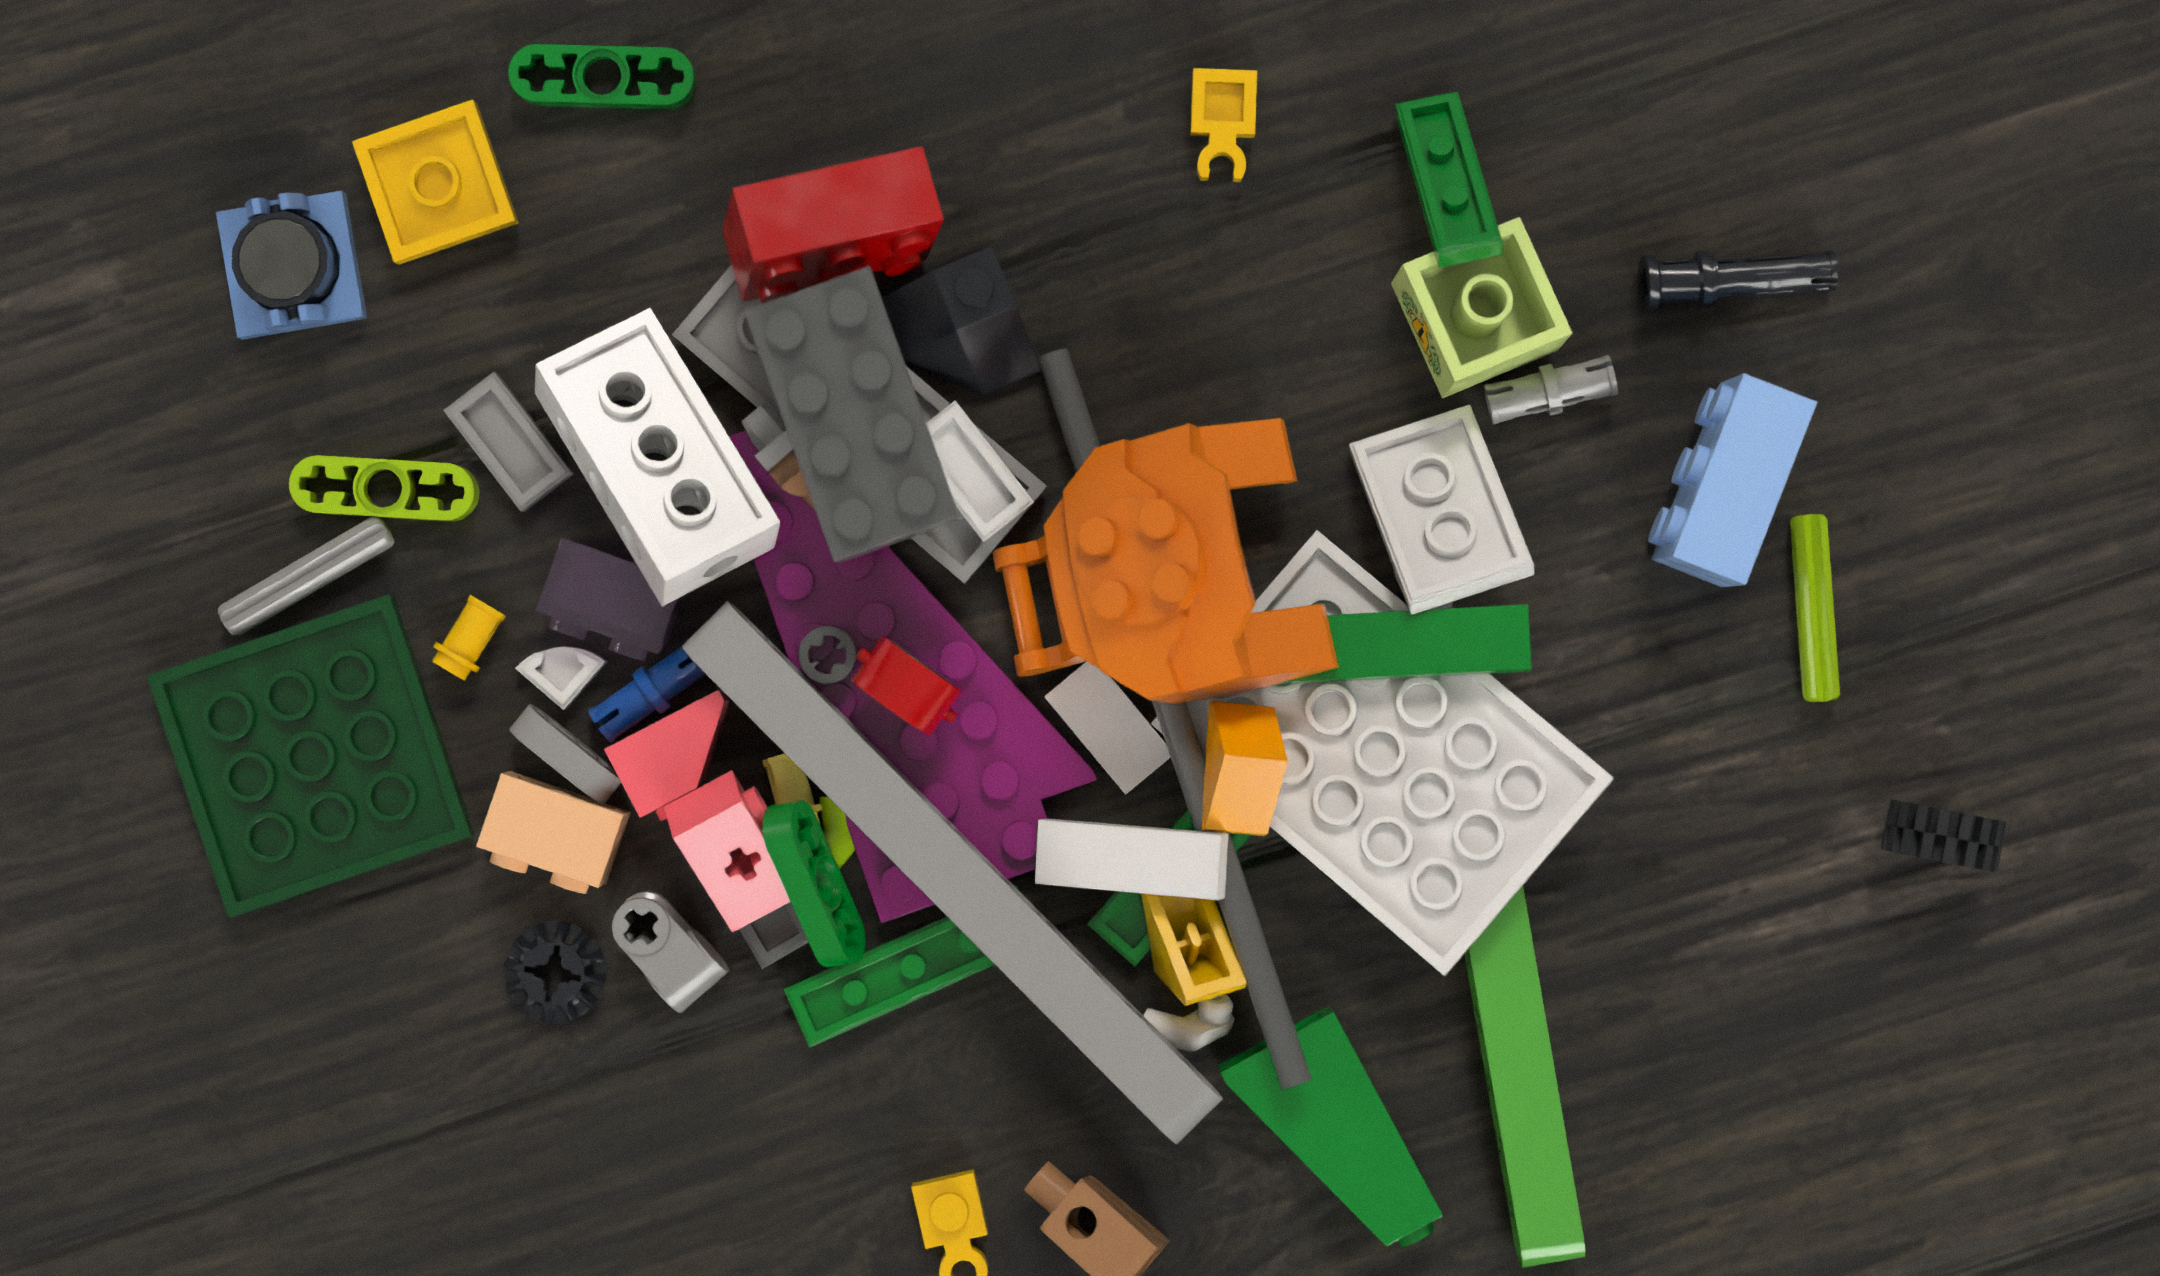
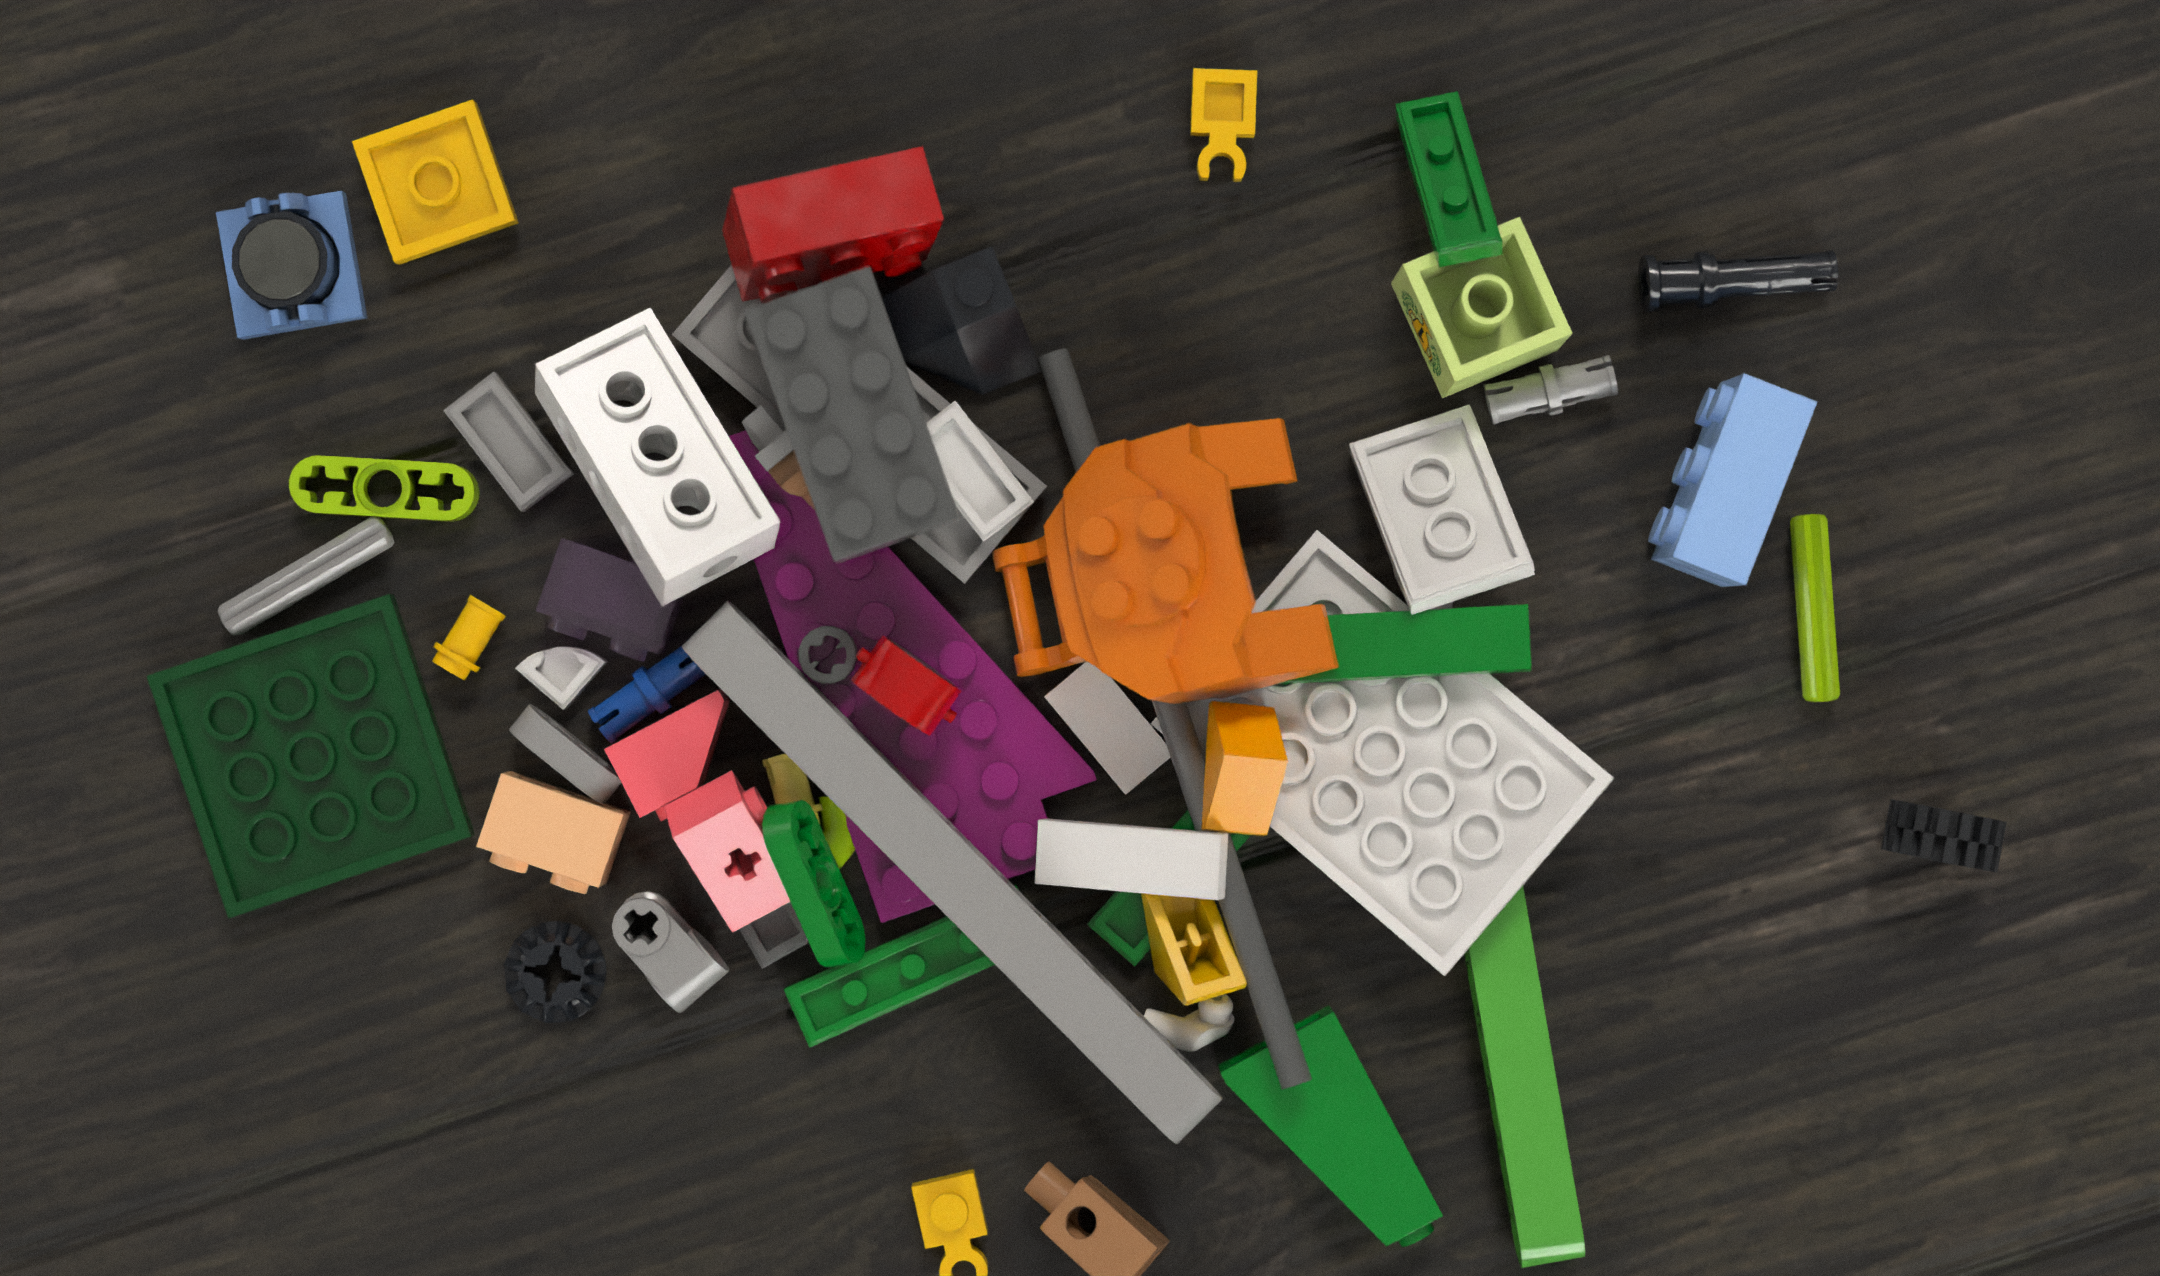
green beam [508,44,697,110] -> none

